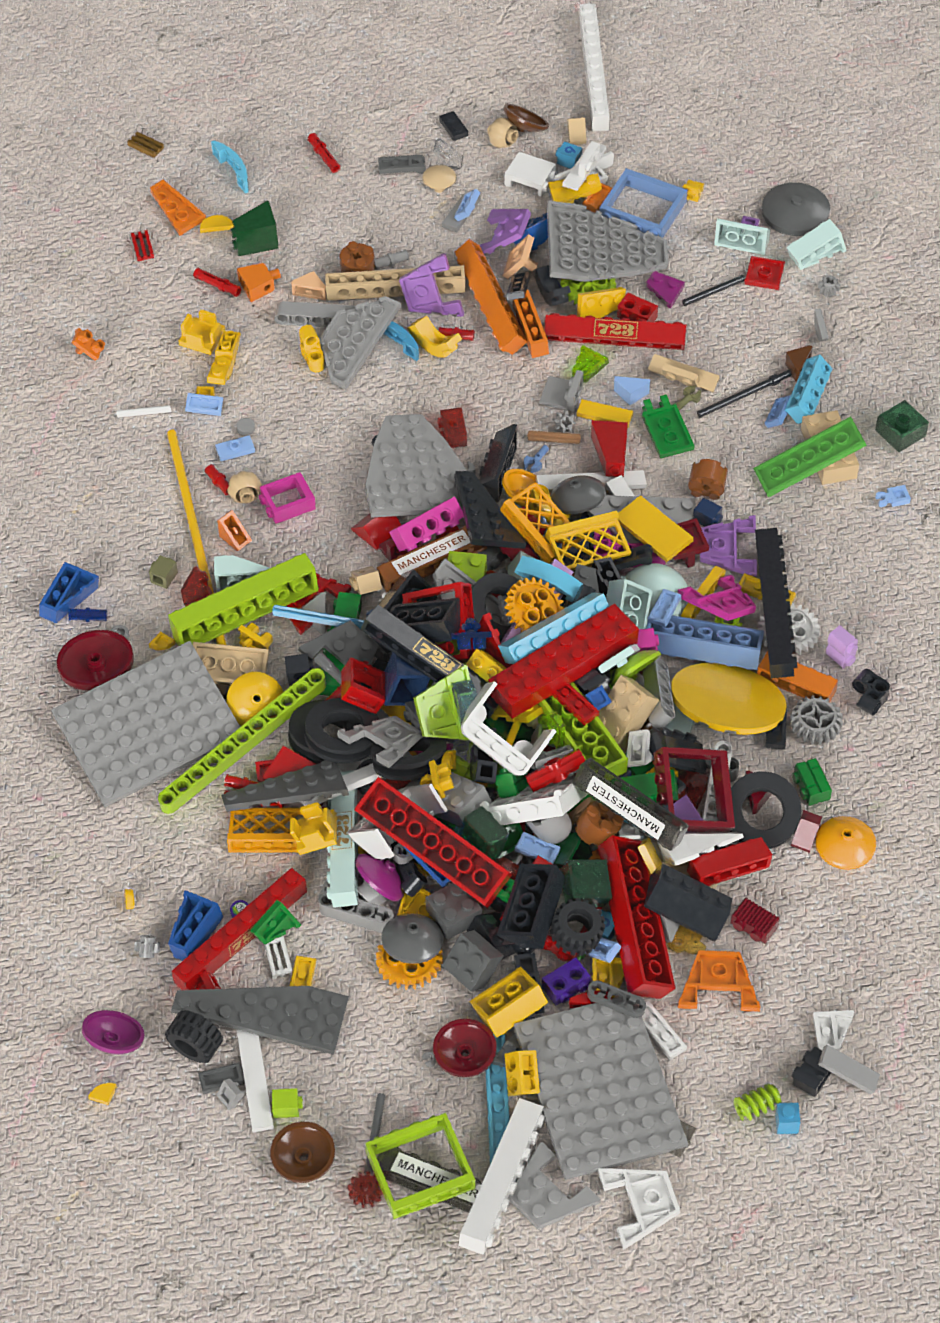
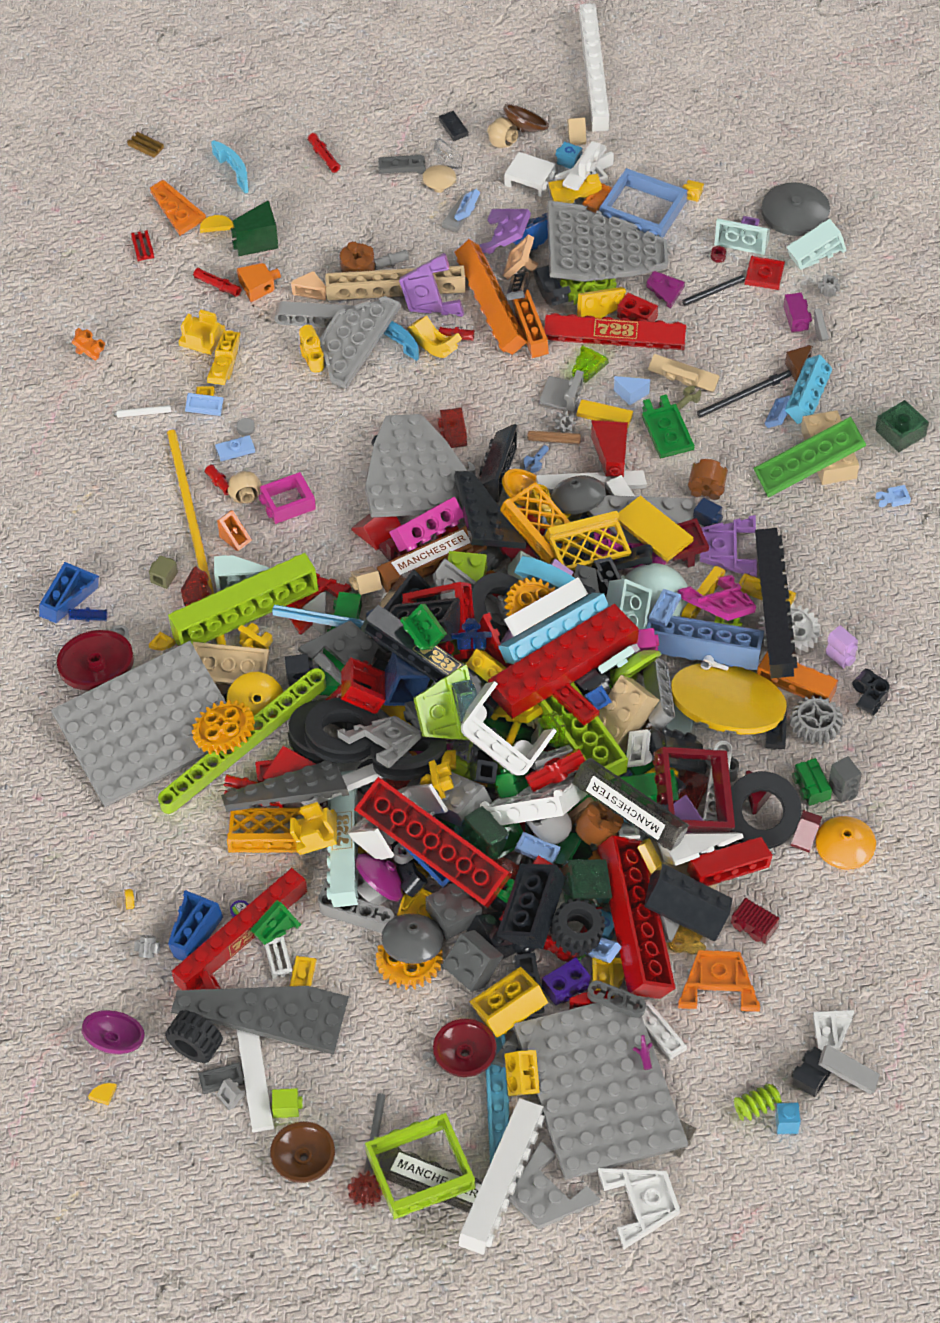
none -> light orange gear [192,700,255,755]
none -> green bracket [400,604,447,650]
none -> white beam [504,577,588,637]
none -> magenta bar [633,1035,652,1070]
none -> white hand [701,655,729,671]
none -> dark red bush [711,246,726,263]
none -> magenta brick [783,292,812,332]
none -> dark grey brick [829,756,862,803]

